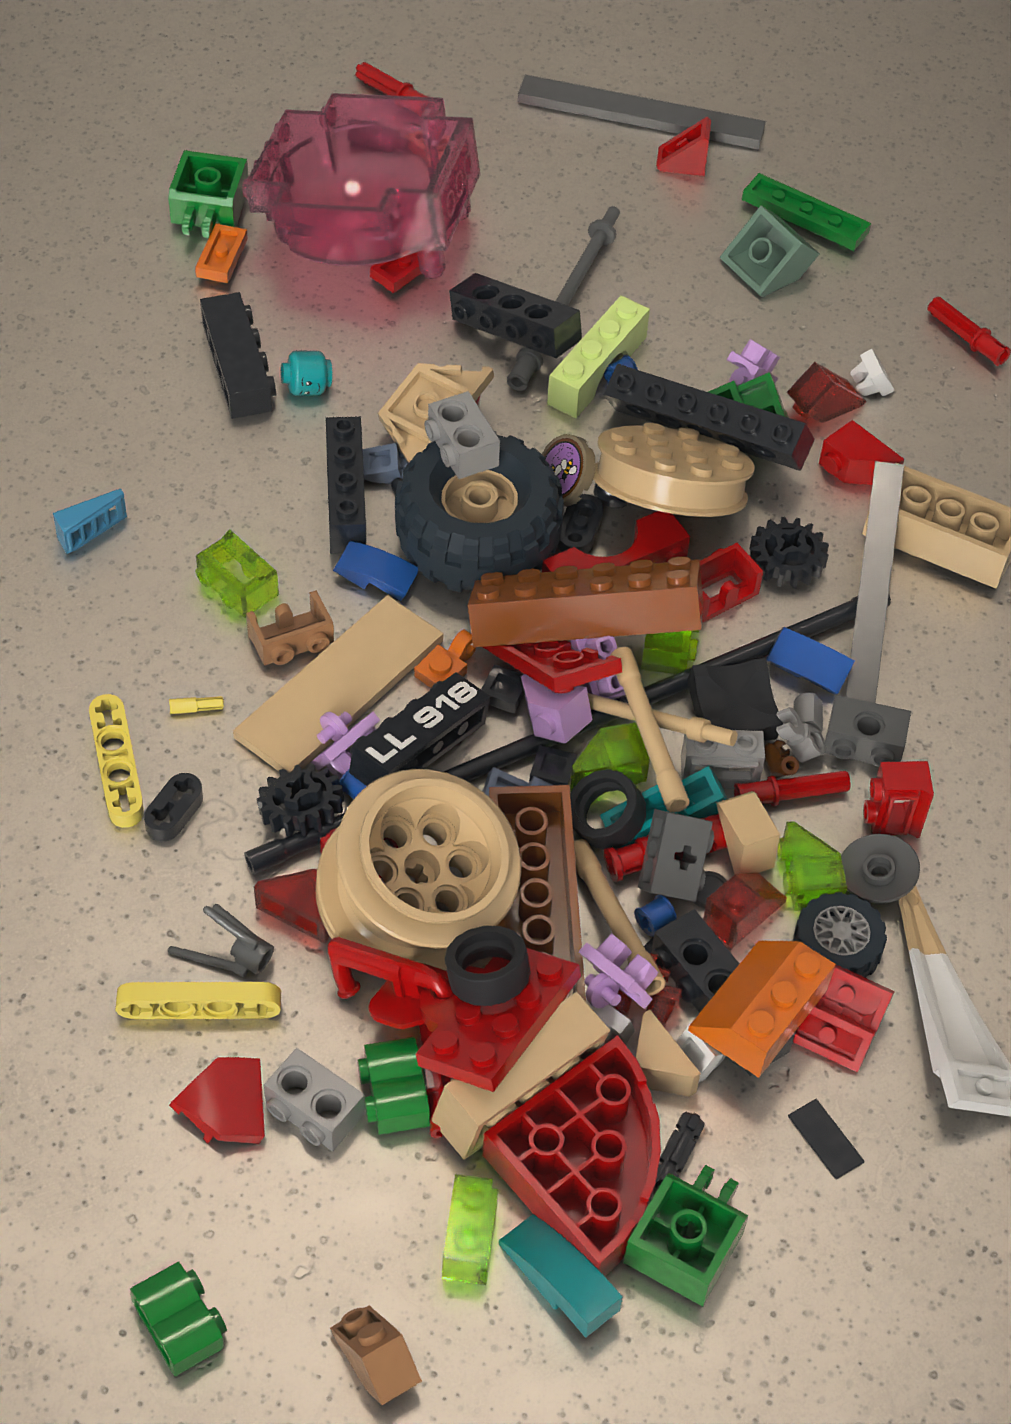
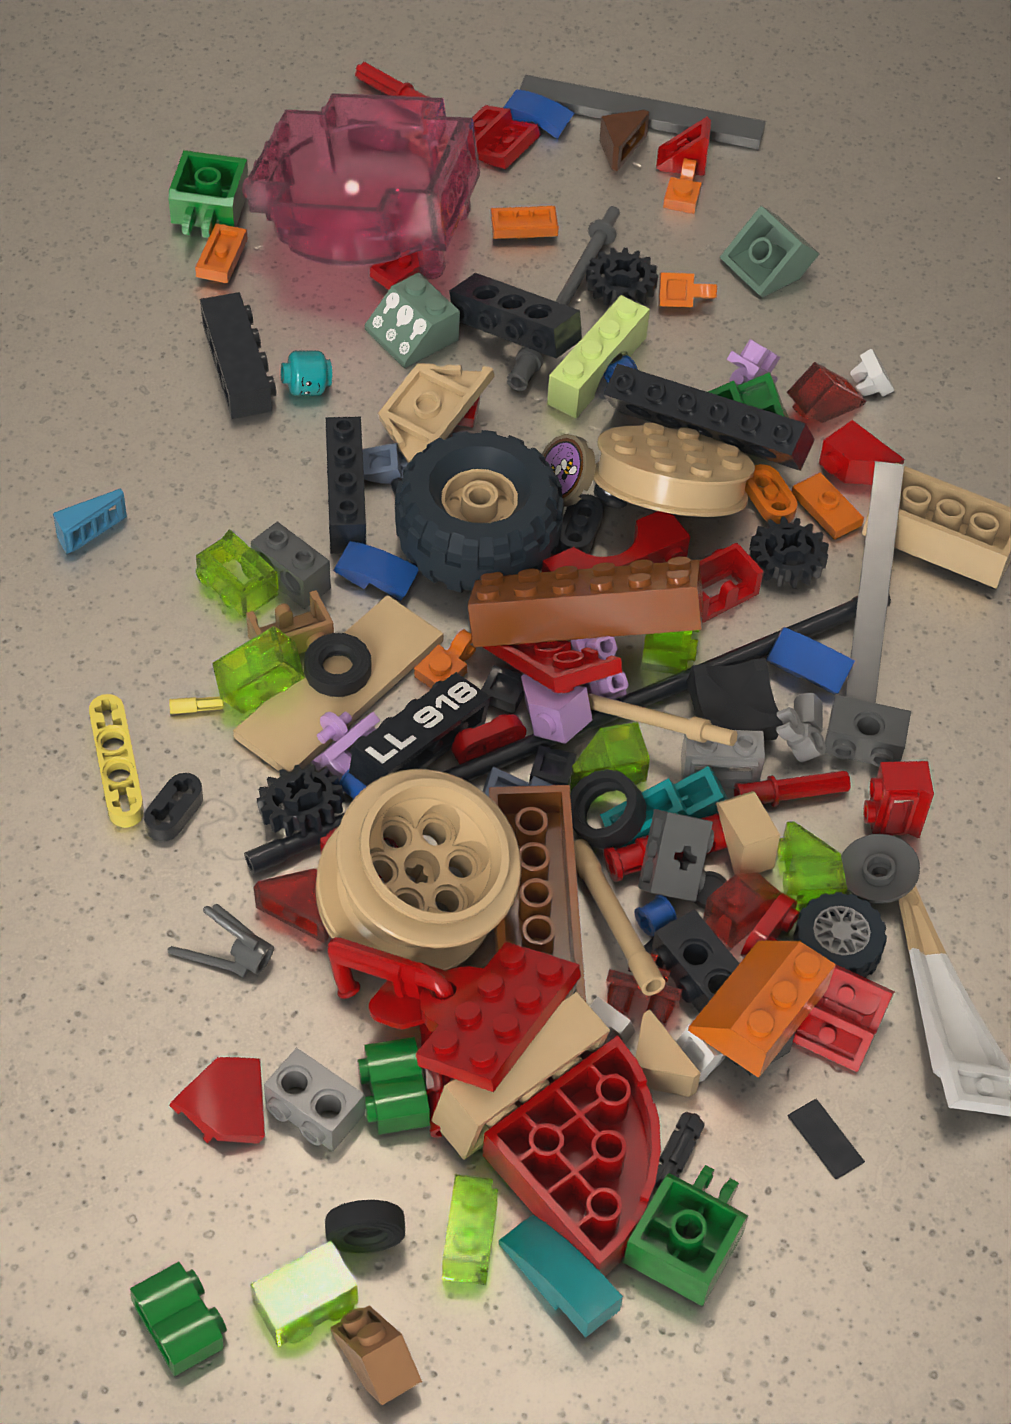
light yellow beam [115,982,281,1019] -> none
light grey brick [424,391,500,479] -> none
black tyre [444,926,531,1006] -> none
lavender hips [579,933,659,1009] -> none
tan piece [610,647,690,812] -> none
green plate [742,173,871,251] -> none
reddish brown arm [764,740,799,778] -> none
red axle [927,296,1011,366] -> none
none -> clear neon green brick [212,626,305,714]
none -> clear neon green brick [250,1241,358,1347]
none -> dark grey brick [251,521,331,609]
none -> black tyre [304,633,371,697]
none -> black tyre [325,1200,405,1253]
none -> sand green slope [365,272,460,368]
none -> red plate [451,714,527,764]
none -> red slope [452,105,540,169]
none -> orange plate [491,206,559,239]
none -> blue slope [503,89,575,139]
none -> black gear [586,247,658,305]
none -> reddish brown slope [599,110,649,171]
none -> orange plate [658,272,717,308]
none -> orange plate [663,158,702,214]
none -> red plate [741,893,800,958]
none -> orange plate [745,464,797,524]
none -> orange plate [792,472,864,540]

